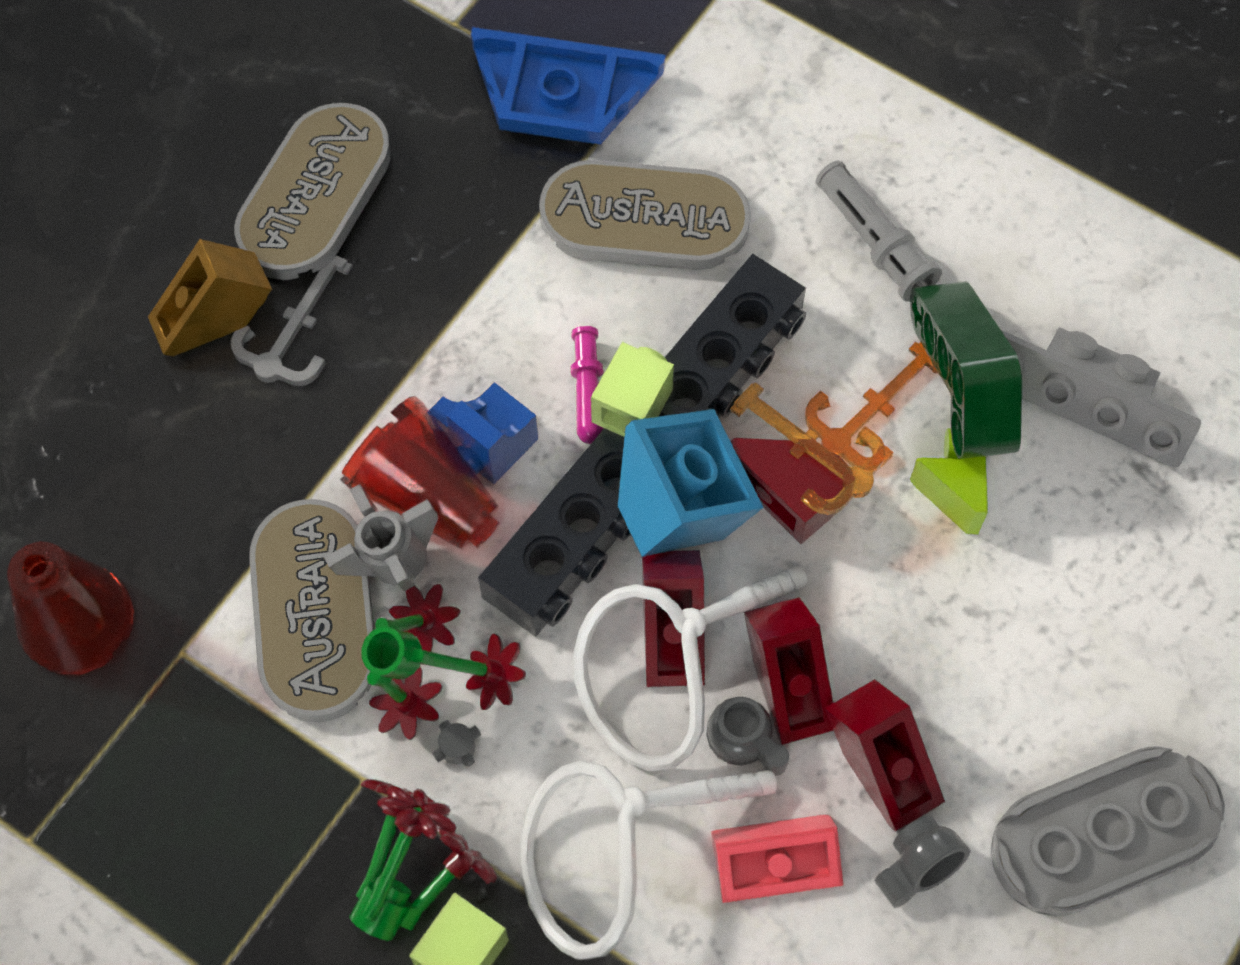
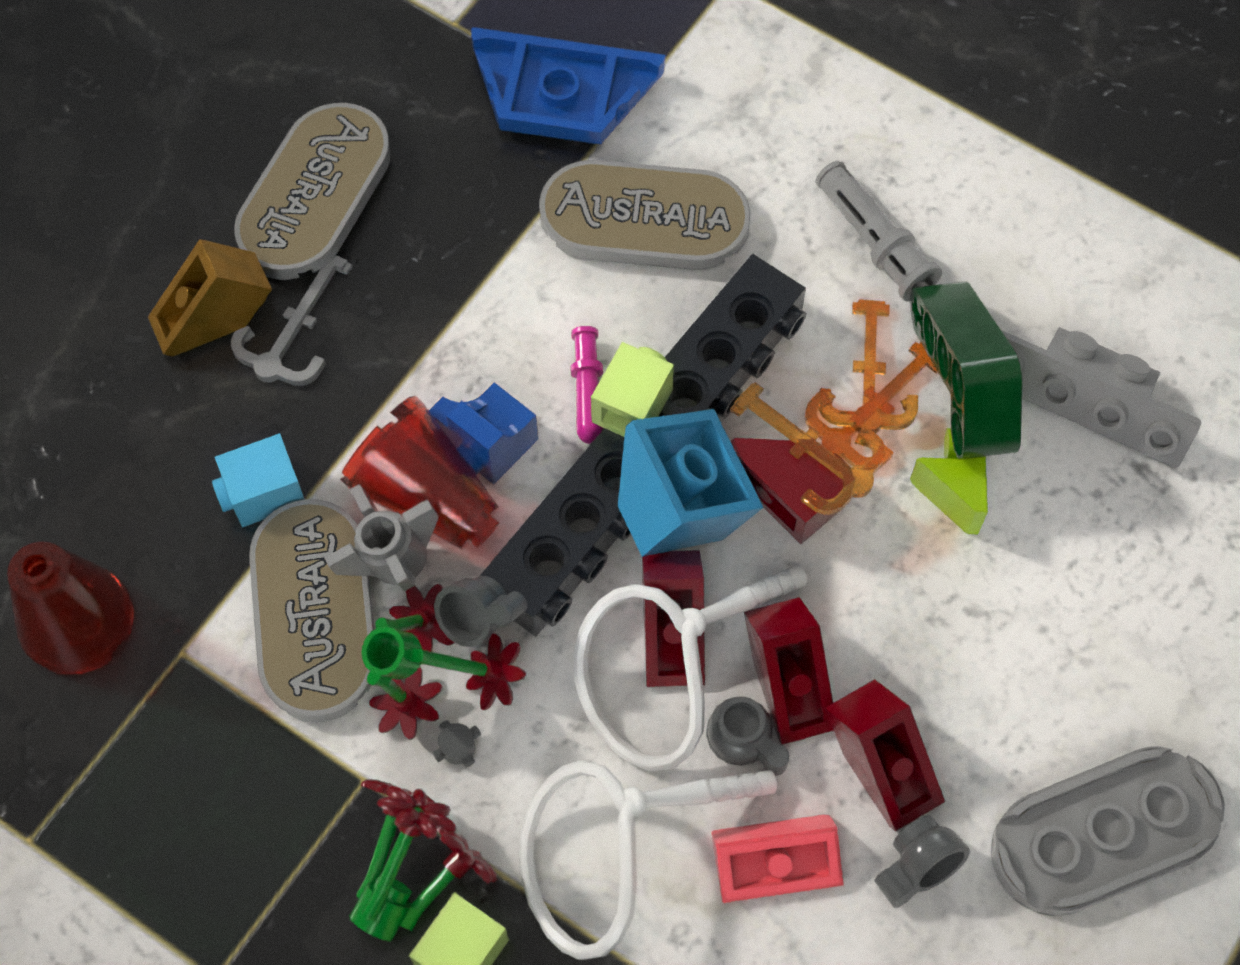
none -> medium azure brick [212,433,305,528]
none -> dark grey piece [434,576,527,647]
none -> clear orange piece [819,299,918,436]

